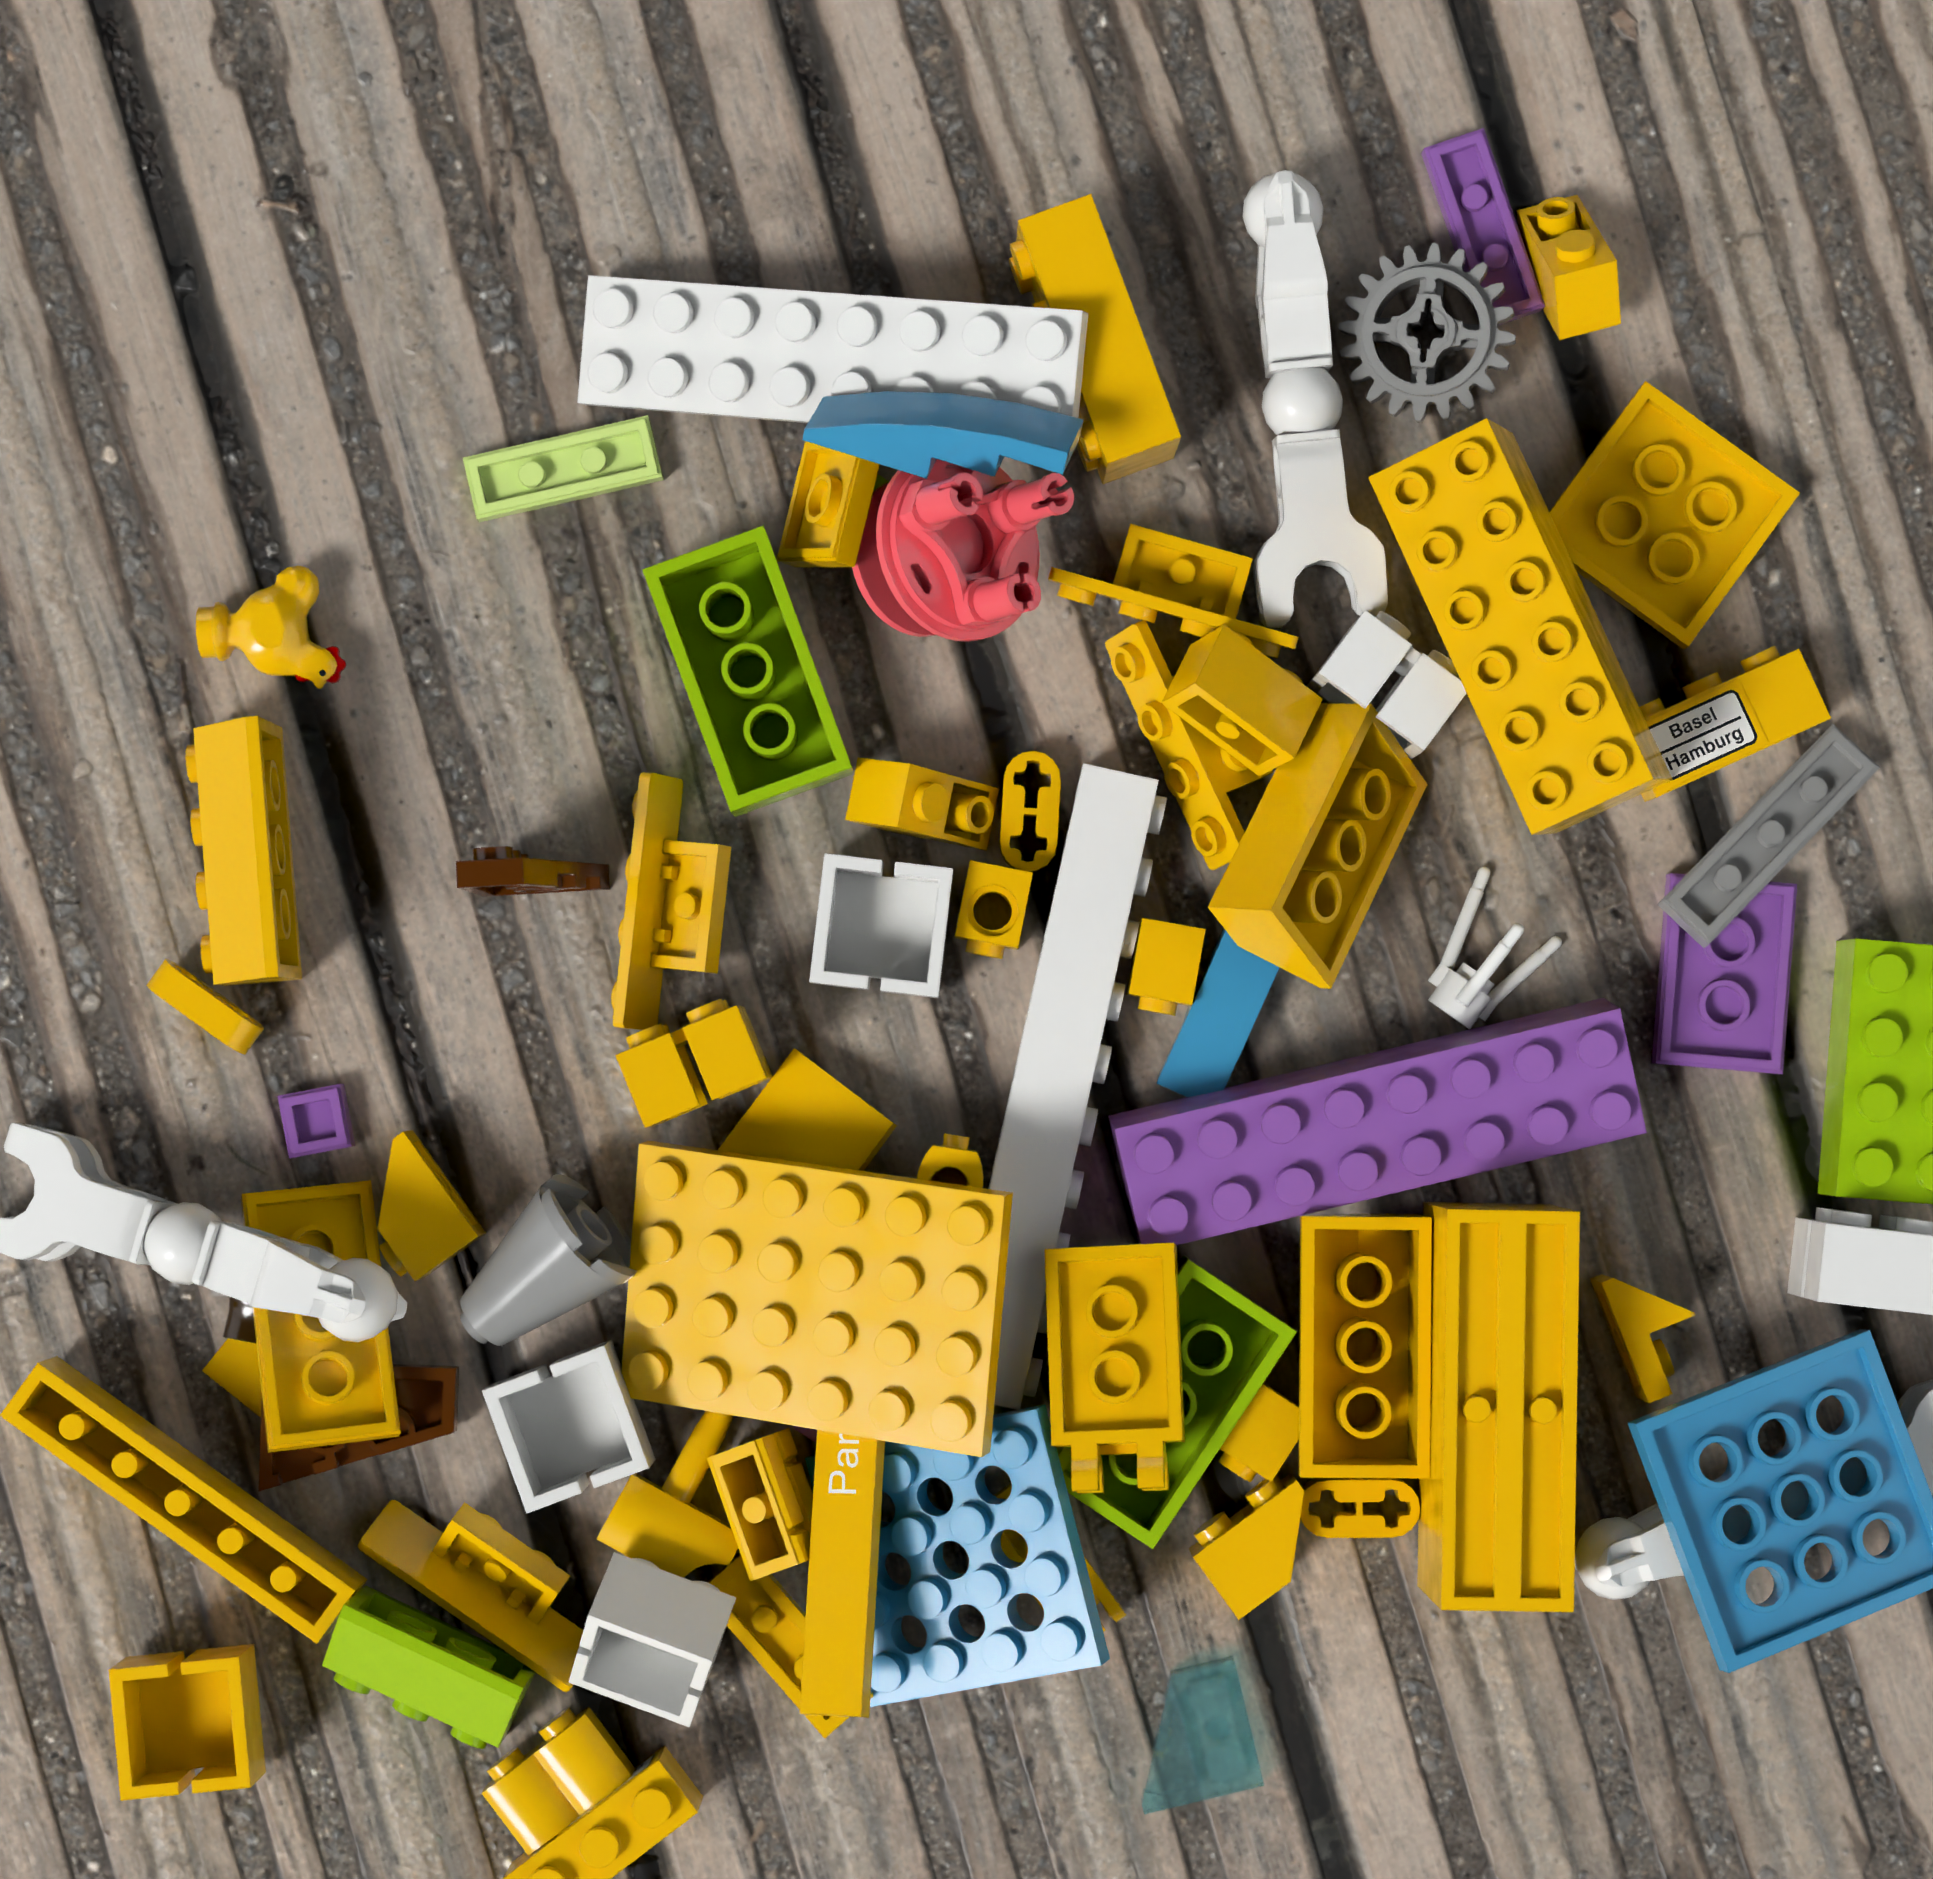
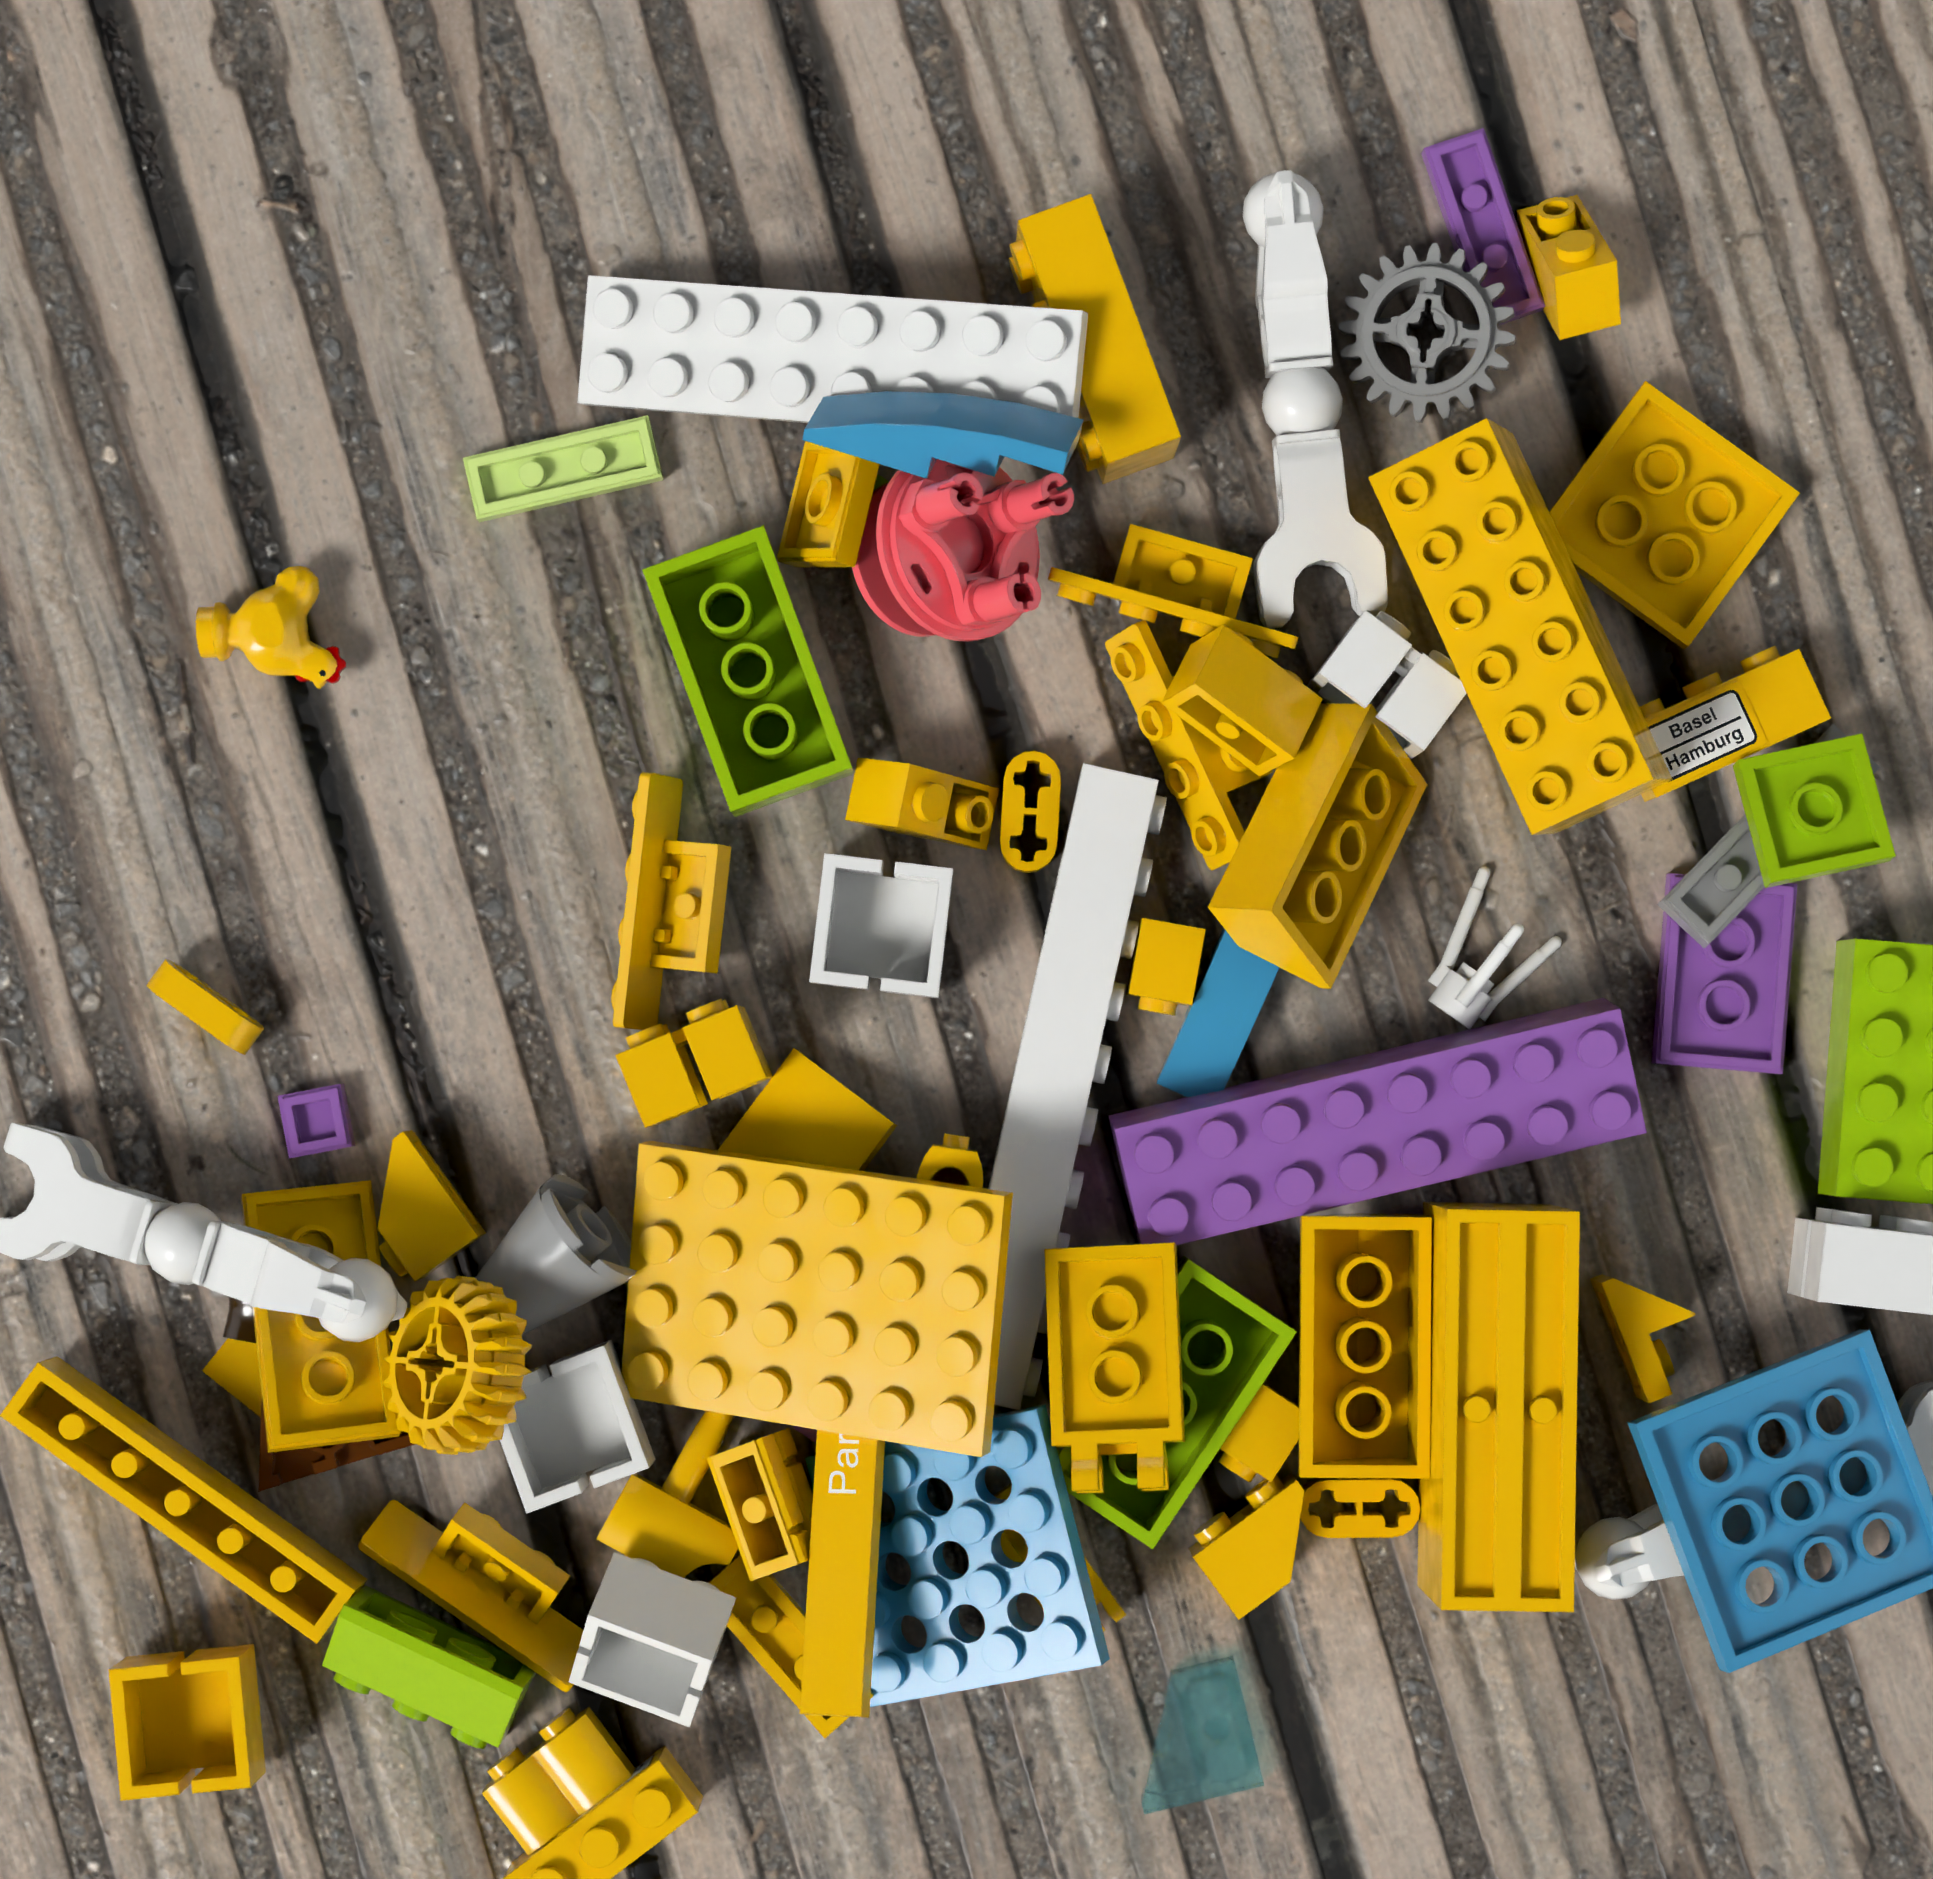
yellow slope [185,716,302,986] -> none
reddish brown wing [456,846,610,897] -> none
yellow brick [955,860,1033,959] -> none
none -> yellow gear [382,1276,532,1455]
none -> lime plate [1733,733,1896,888]

